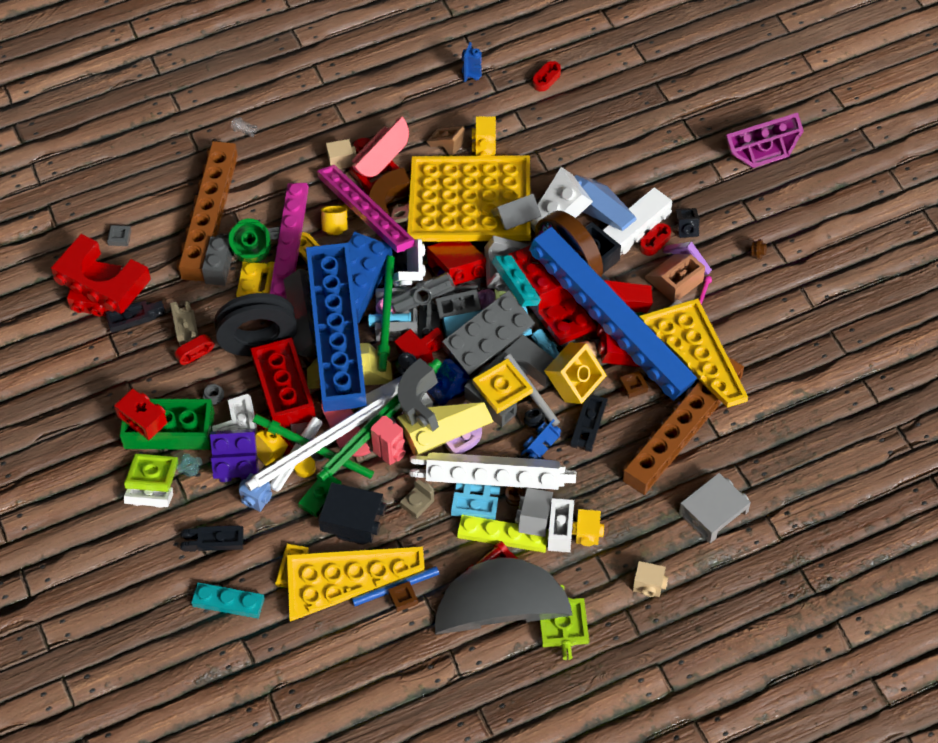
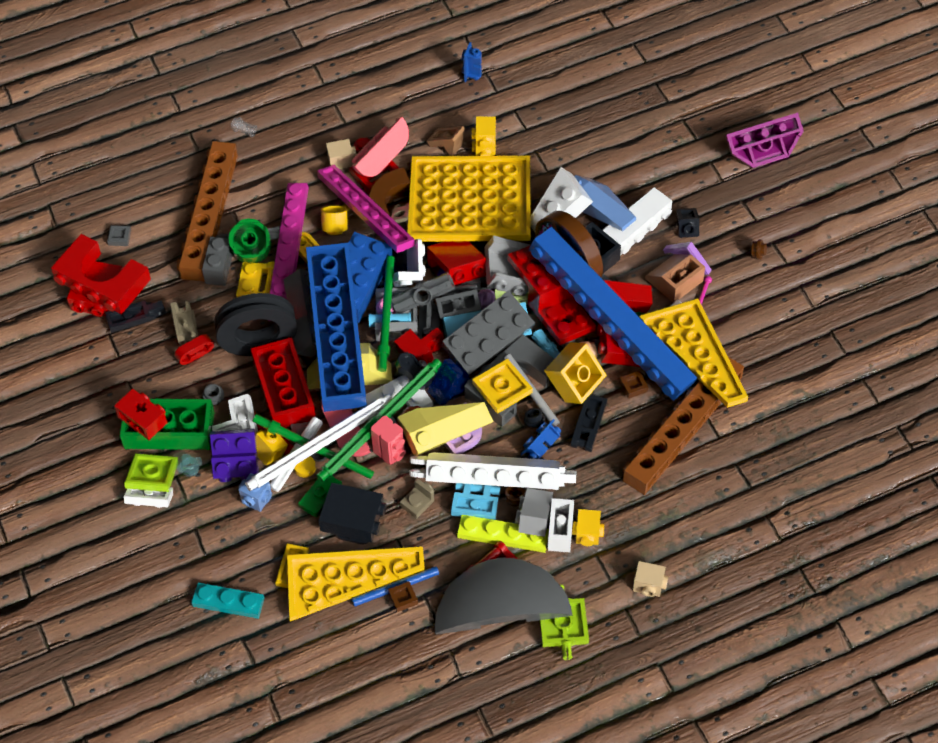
black hinge [180,526,244,552] -> none
dark grey arch [398,358,439,432] -> none
dark grey panel [491,194,541,230] -> none
teal plate [492,255,541,307] -> none
red beam [533,61,561,92] -> none
red beam [640,223,671,256] -> none
light grey panel [679,473,751,543] -> none

